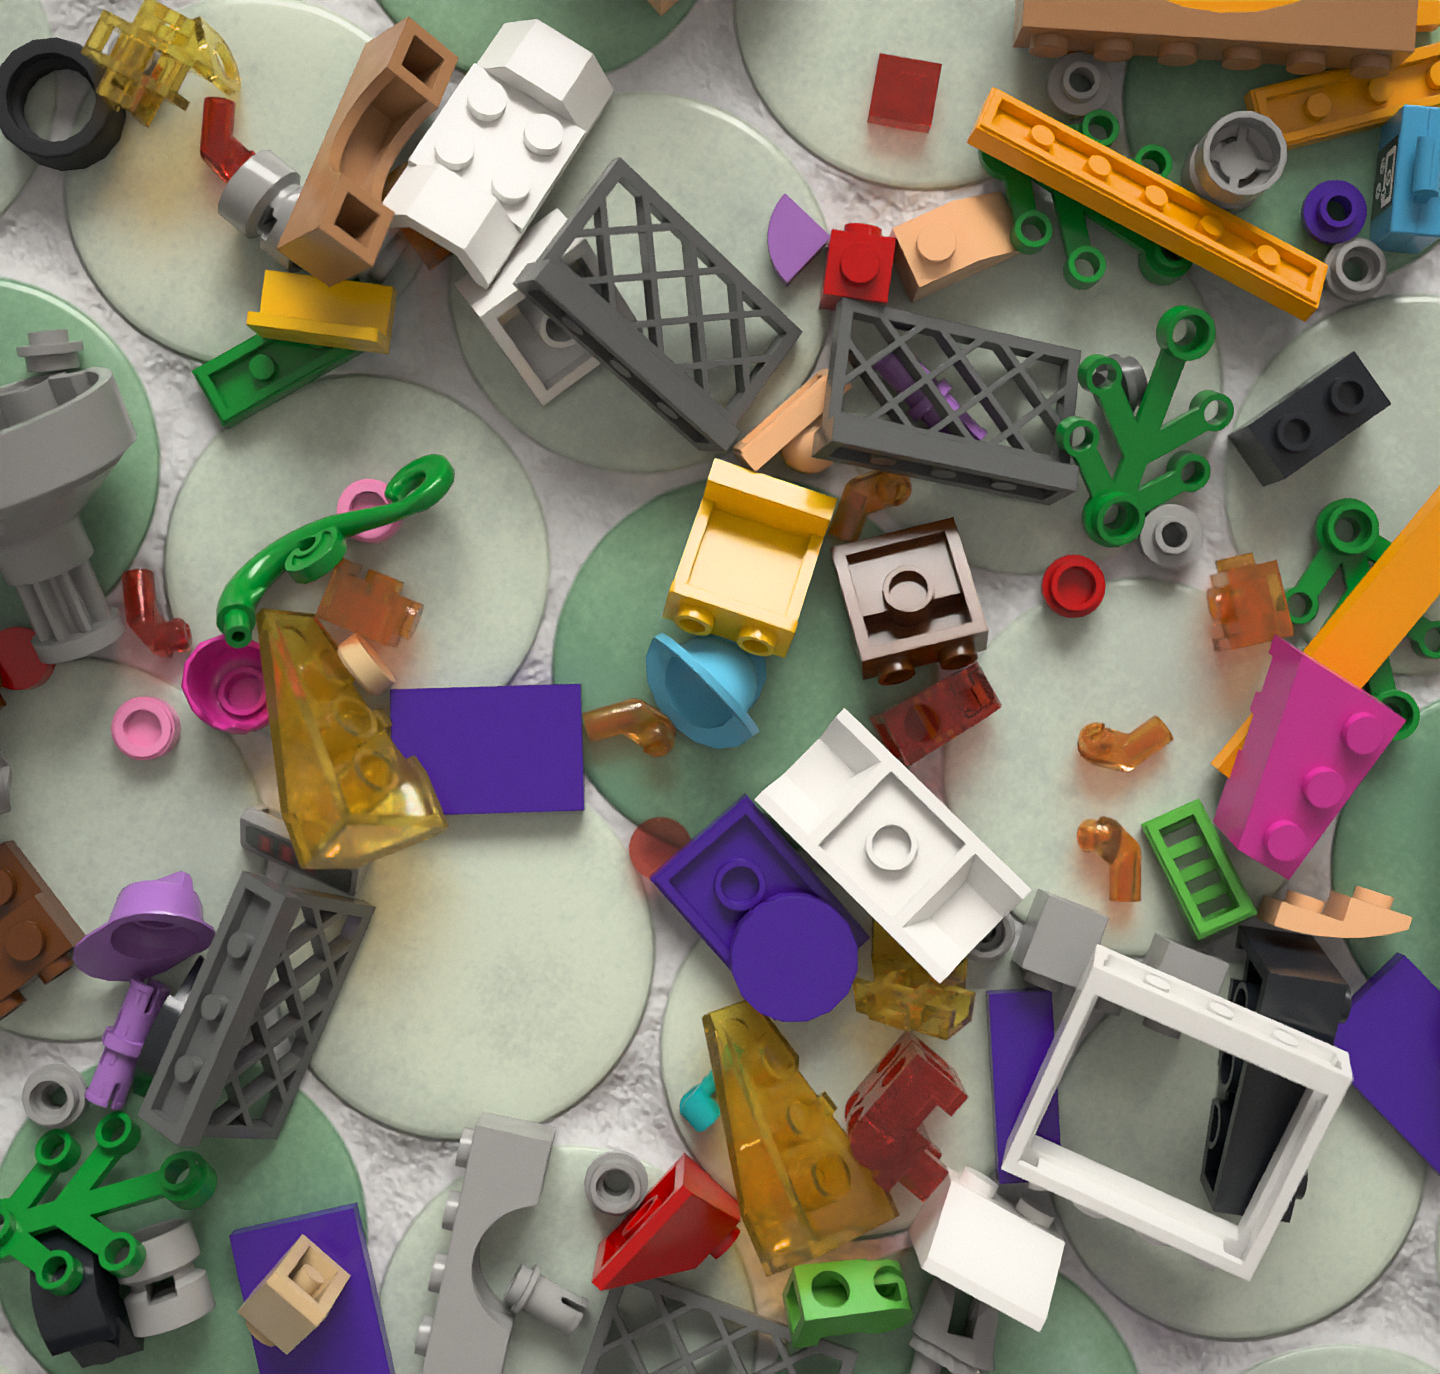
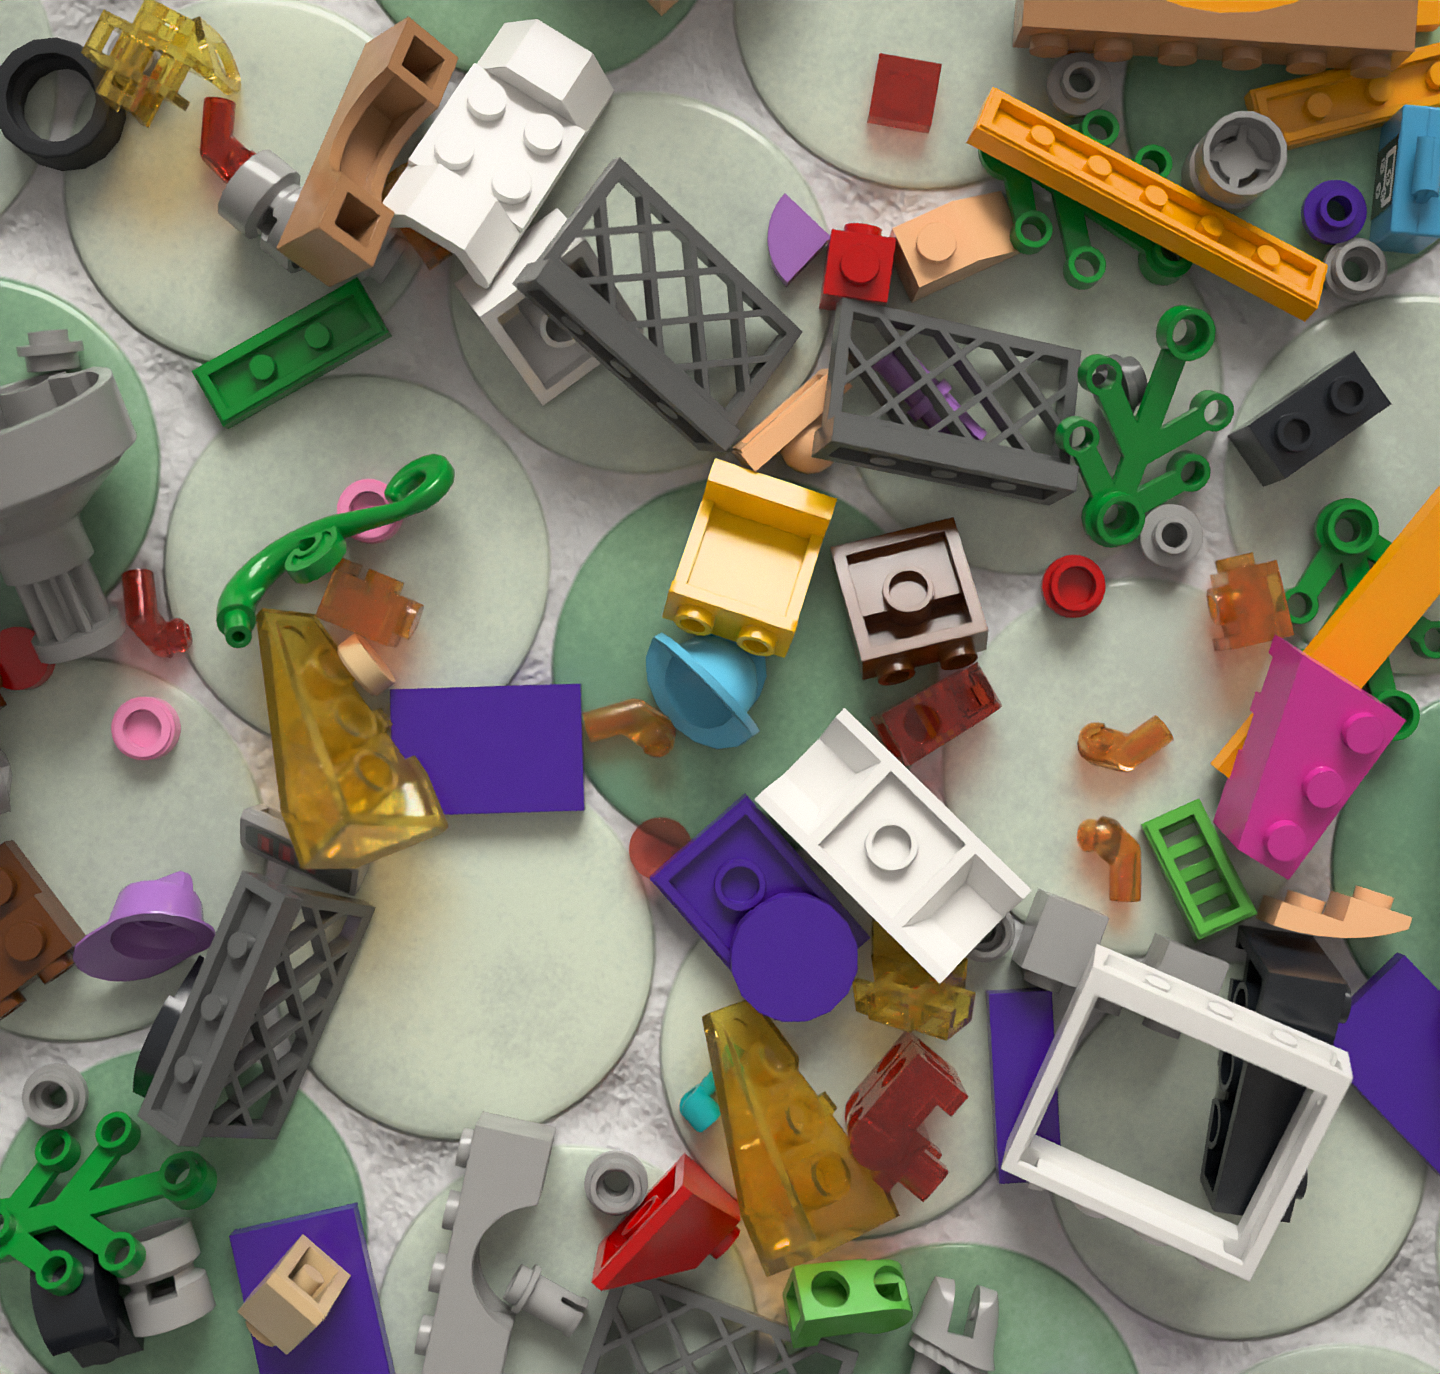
medium lavender pin [84,975,171,1110] -> none
dark pink hair [181,634,287,735] -> none
yellow panel [246,269,397,355] -> none
clear orange arm [828,470,912,543] -> none
white slope [908,1165,1065,1332] -> none

